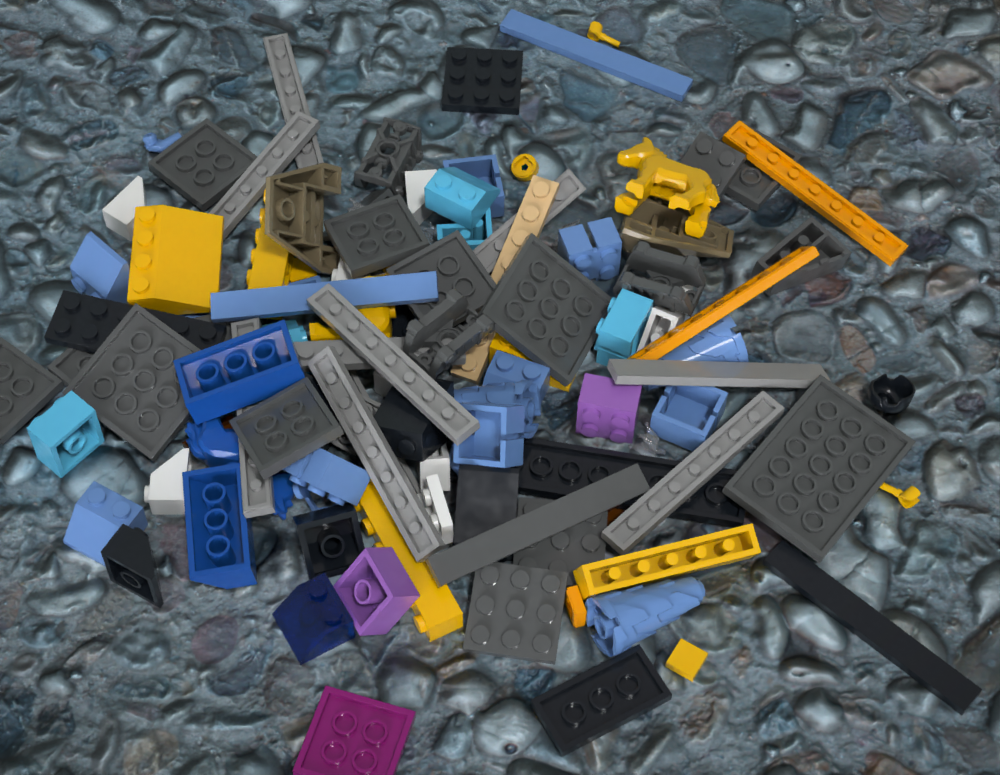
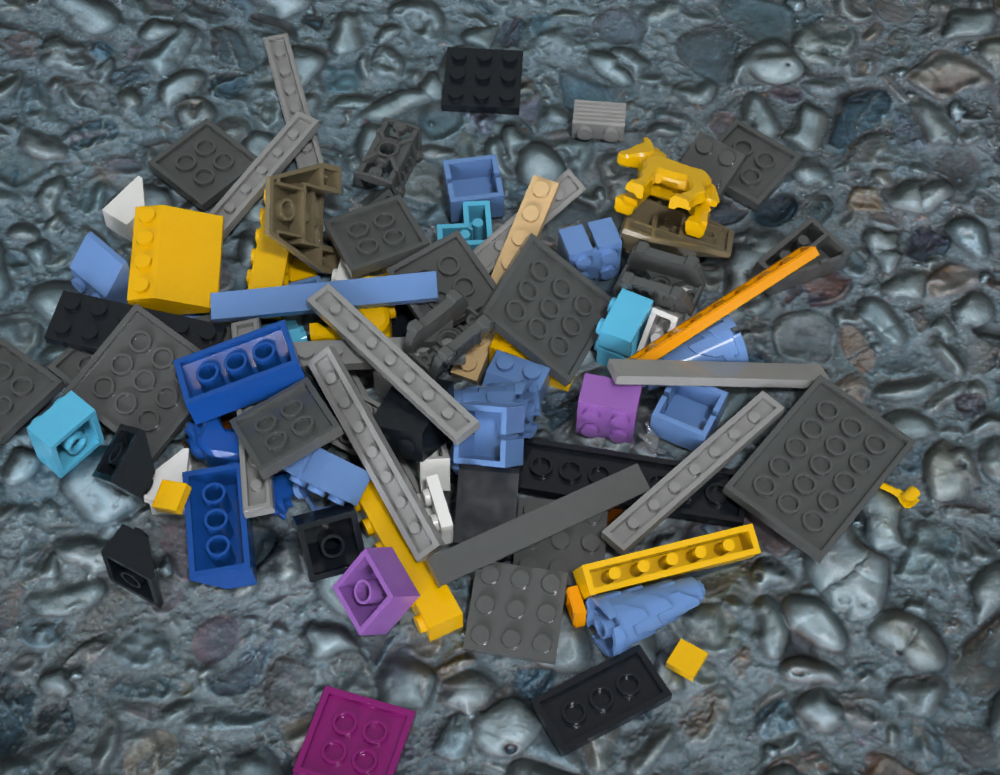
medium blue slope [63,481,148,567] -> none
medium blue arm [143,132,182,153] -> none
clear blue slope [272,573,356,665] -> none
white slope [405,169,437,225] -> none
medium azure slope [424,167,501,230] -> none
medium blue tile [500,9,693,102] -> none
yellow tile [511,154,539,182] -> none
yellow hand [587,21,621,48] -> none
light orange tile [722,120,909,267] -> none
black tile [763,540,982,715] -> none
black hair [867,374,916,414] -> none
none -> black slope [92,424,155,499]
none -> yellow tile [151,479,192,515]
none -> light grey brick [571,99,627,142]

